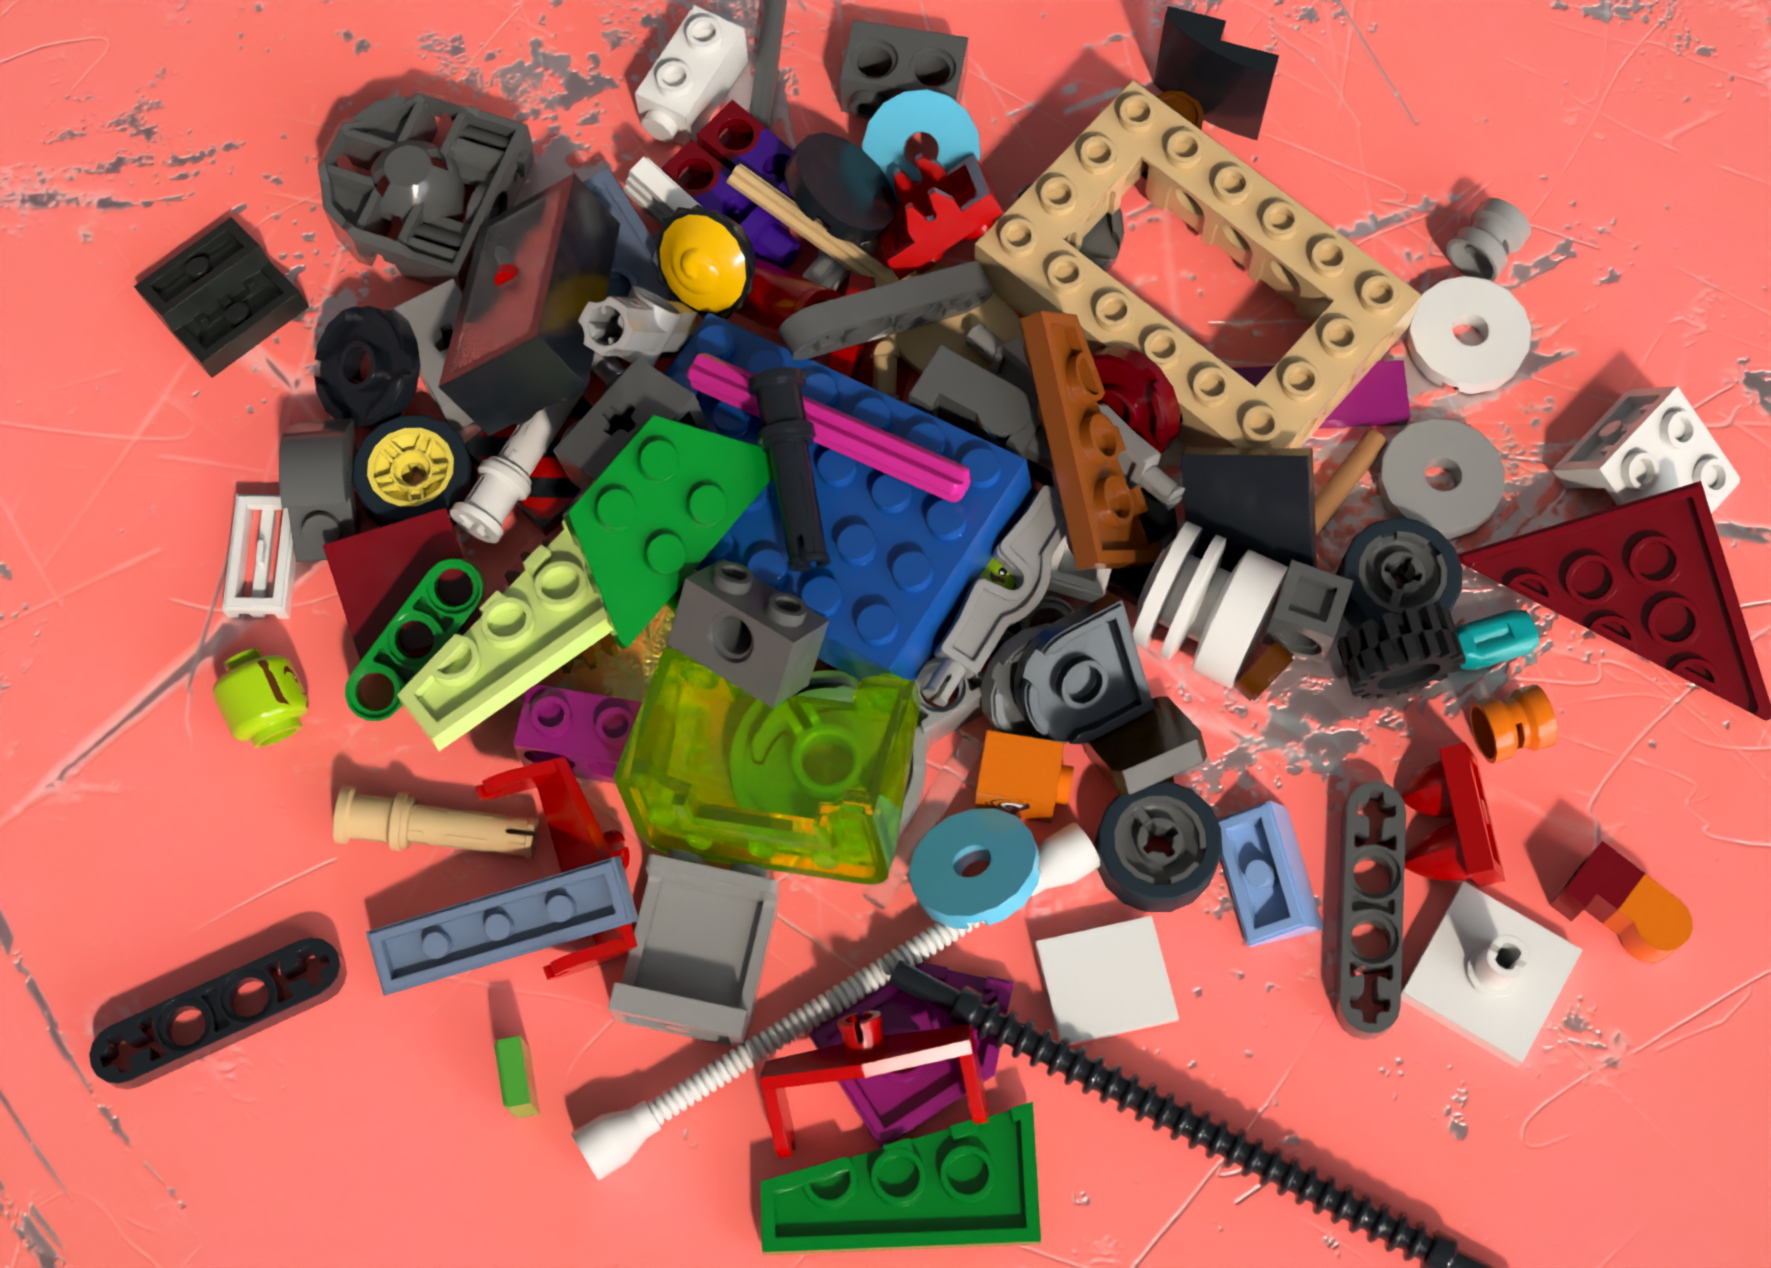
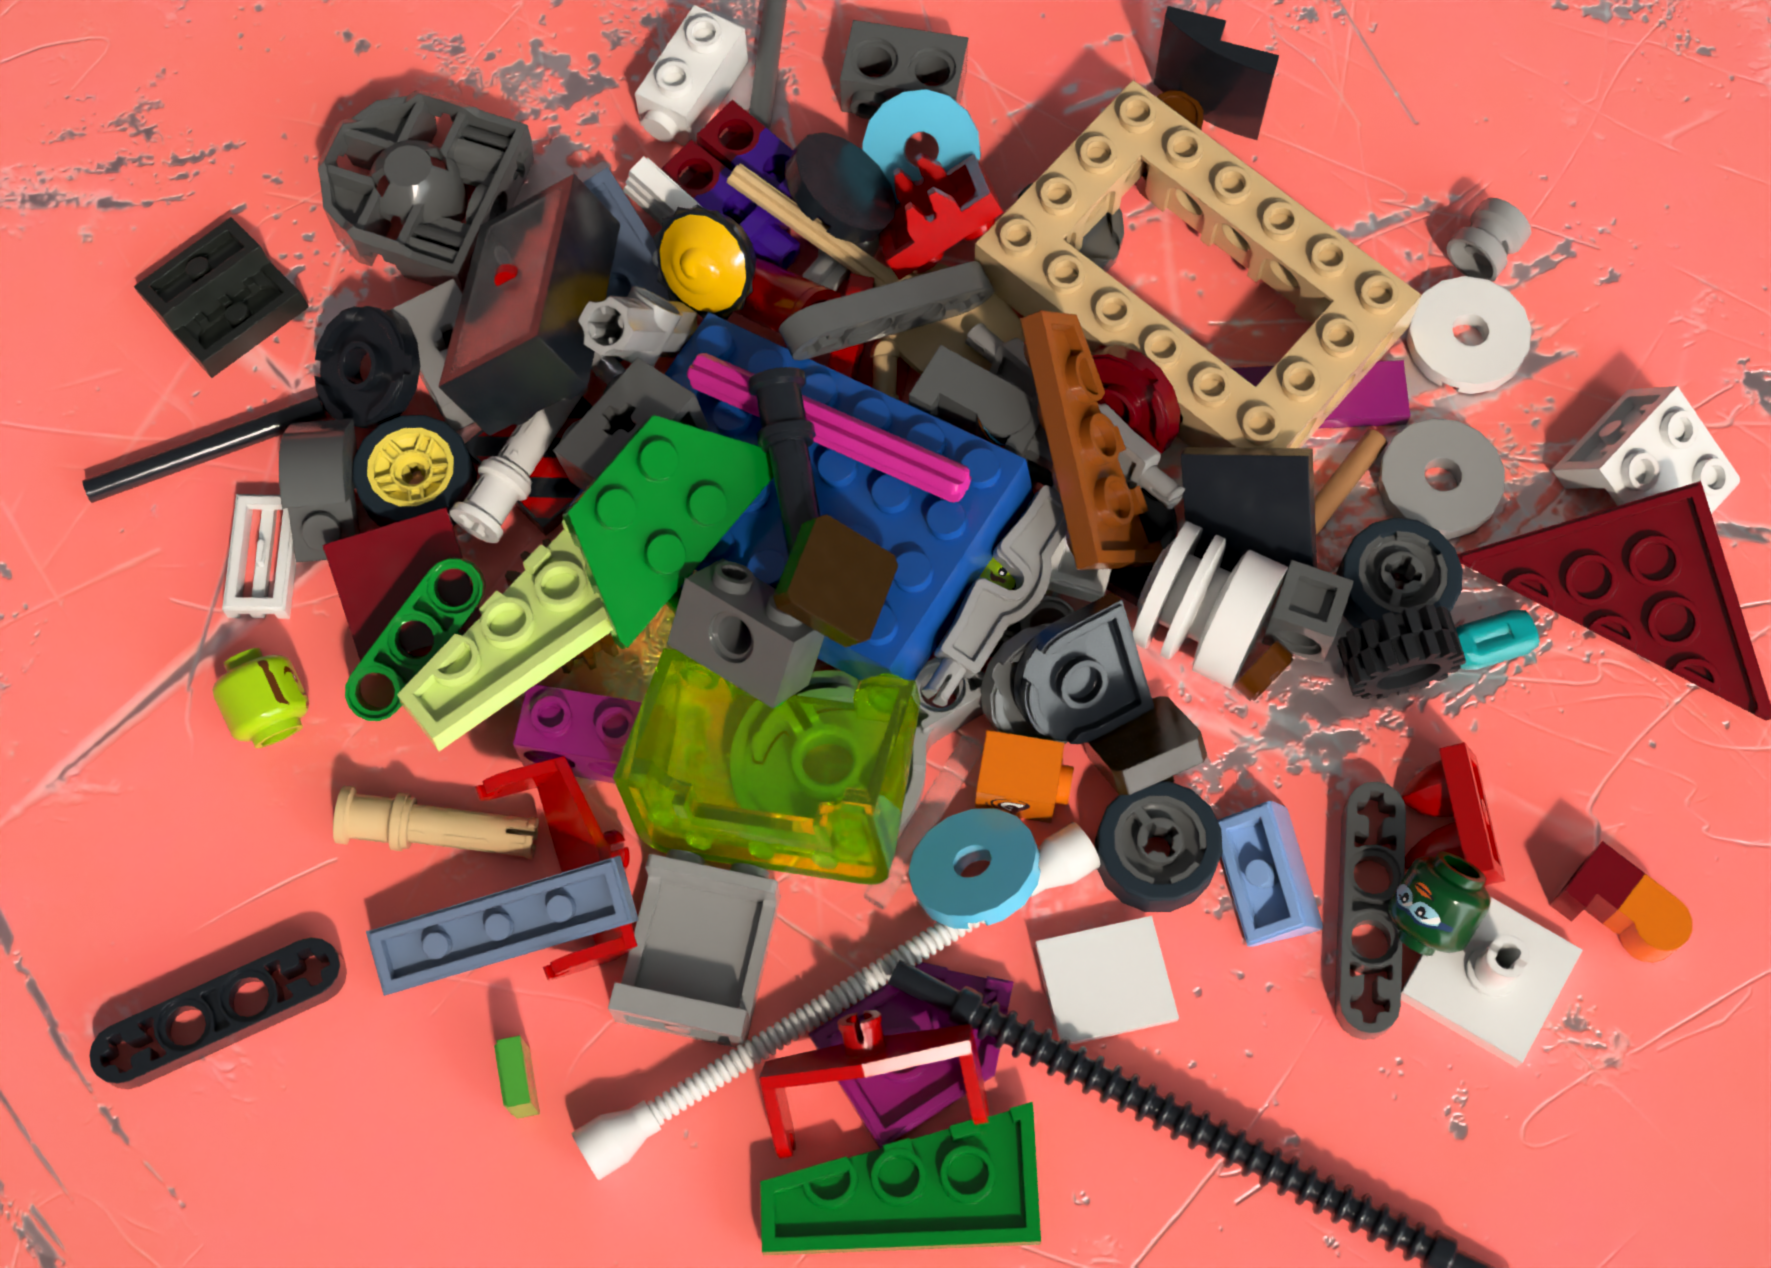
orange wheel [1469,684,1558,764] -> none
none -> black bar [82,396,327,503]
none -> dark brown piece [773,514,898,648]
none -> dark green head [1388,851,1491,956]

